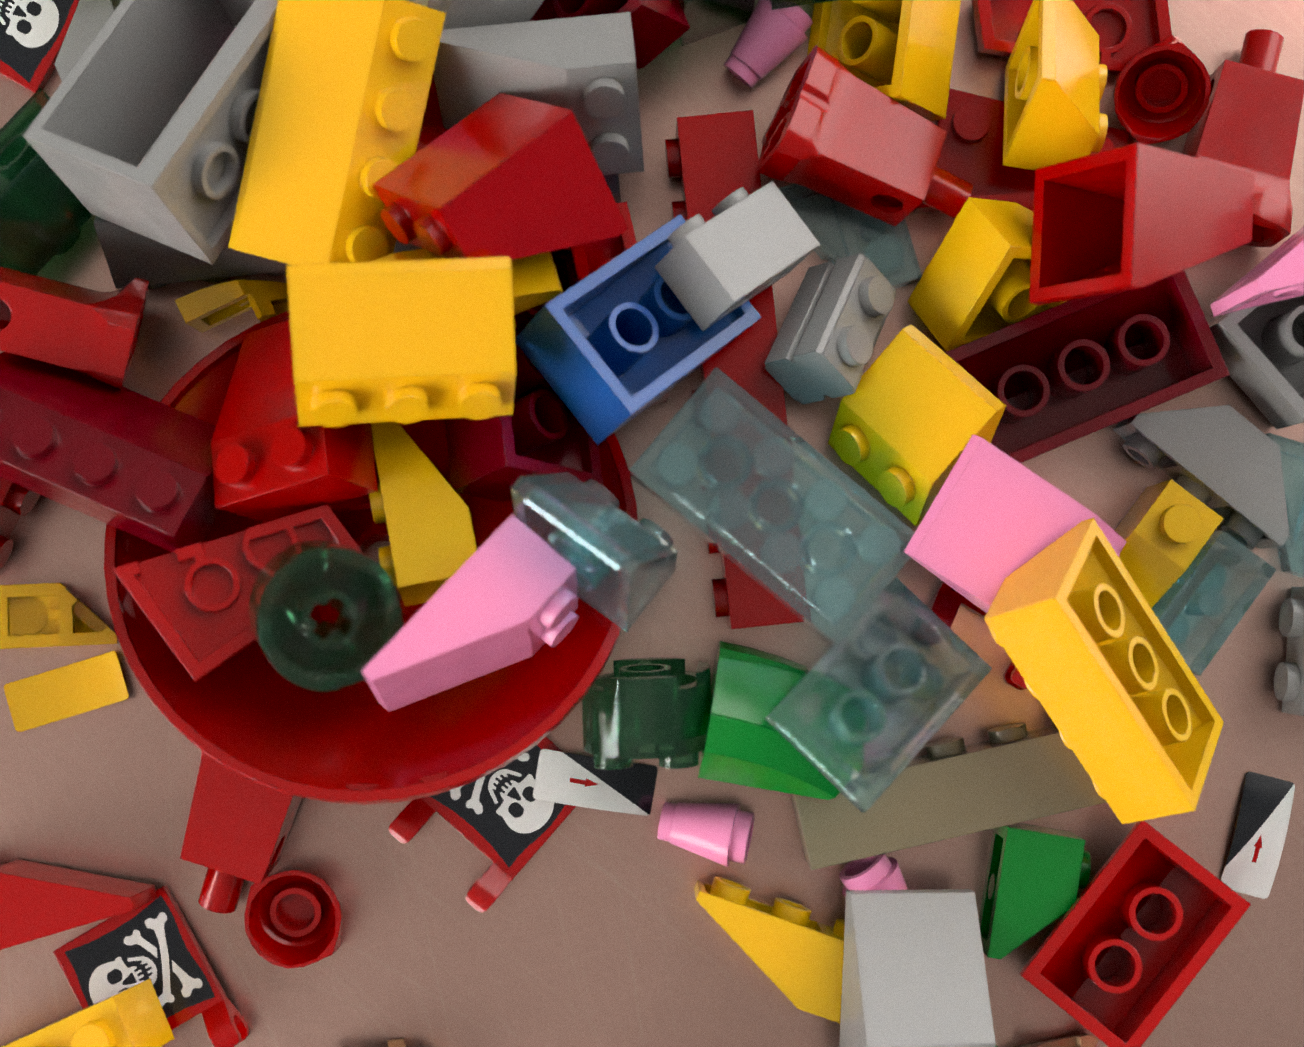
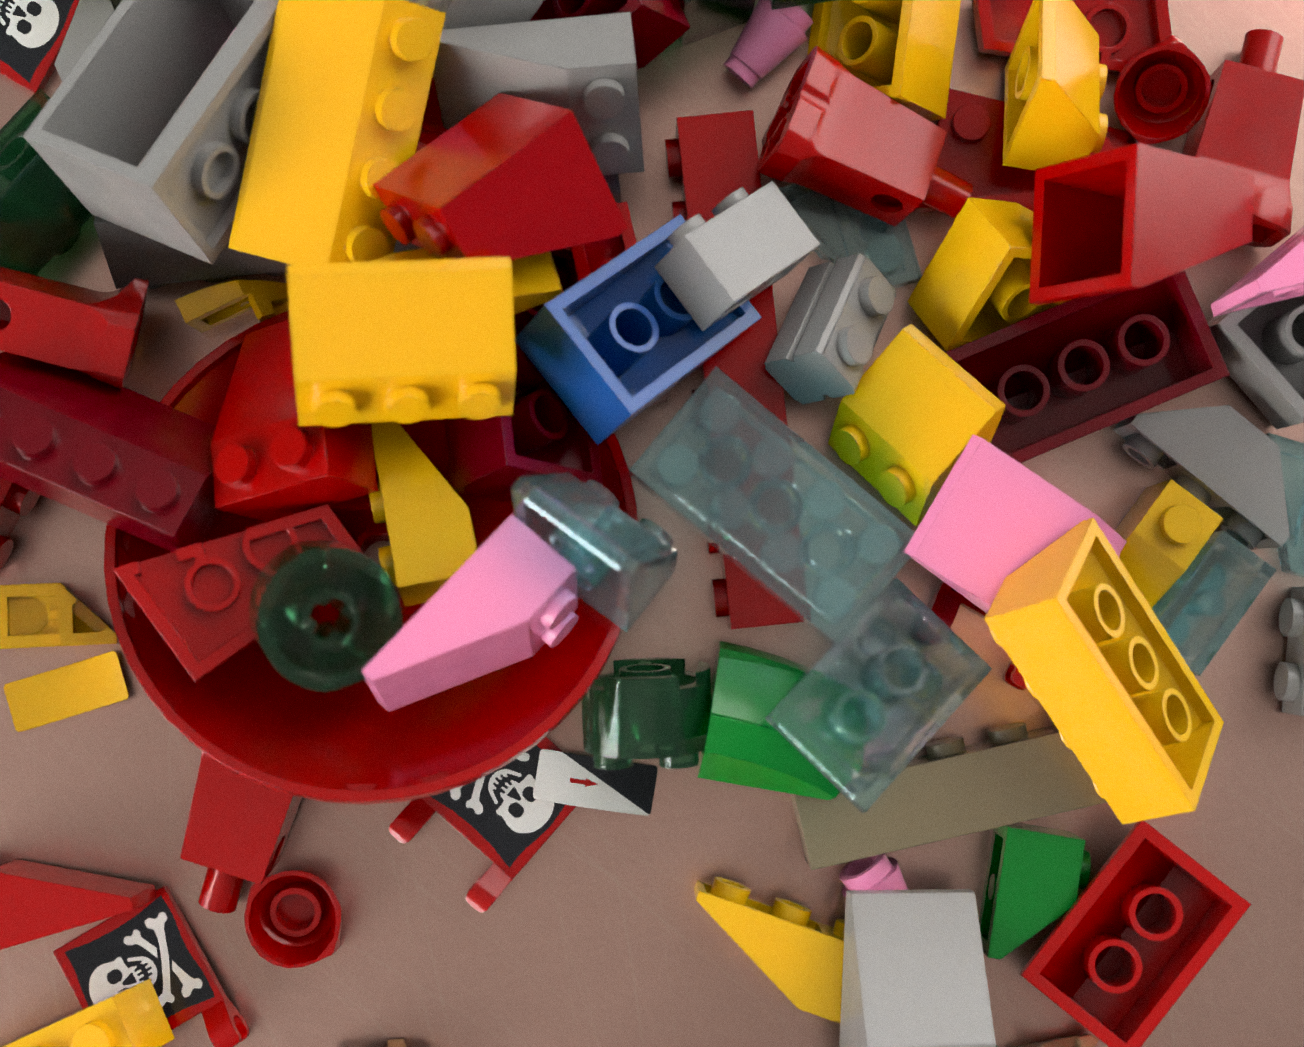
bright pink cone [658,802,755,867] -> none
sticker [1221,771,1295,899] -> none

